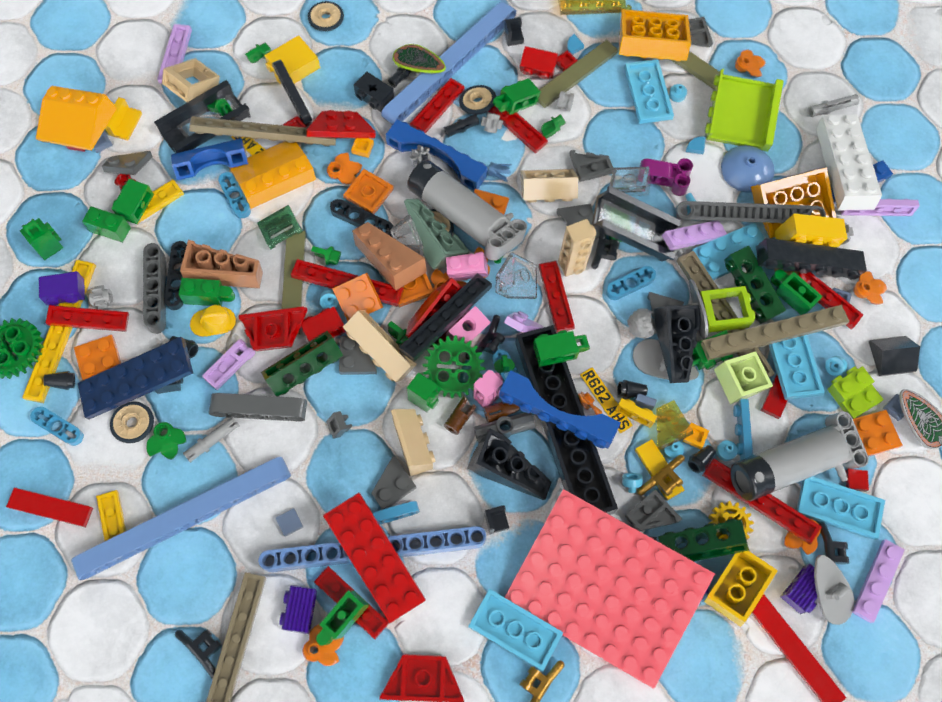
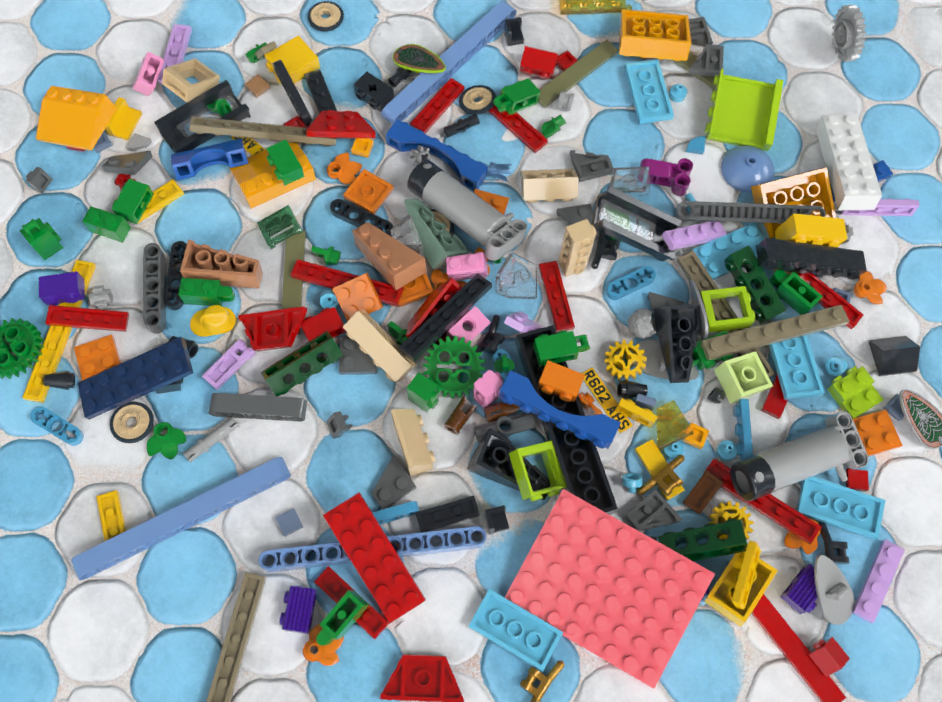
red tile [6,488,93,528] -> none
black piece [175,629,222,679] -> none
dark azure beam [218,172,251,219] -> none
light grey gear [481,113,503,133] -> none
dark azure tile [567,34,584,55] -> none
black cone [688,445,716,473] -> none
orange plate [735,50,766,77] -> none
light grey pin [808,94,860,117] -> none
none -> dark grey tile [26,167,53,193]
none -> light grey tile [126,133,152,151]
none -> bright pink brick [132,52,164,96]
none -> medium nougat tile [245,75,270,98]
none -> dark tan tile [255,41,278,59]
none -> green brick [266,139,305,186]
none -> black plate [304,69,337,114]
none -> black plate [415,496,480,533]
none -> lime window [509,441,566,502]
none -> orange brick [538,361,585,402]
none -> yellow gear [604,339,647,381]
none -> reddish brown plate [683,470,724,515]
none -> dark grey wing [688,44,724,77]
none -> black hinge [707,387,725,404]
none -> yellow tile [732,540,761,610]
none -> red brick [809,637,850,677]
none -> light grey gear [831,4,867,62]

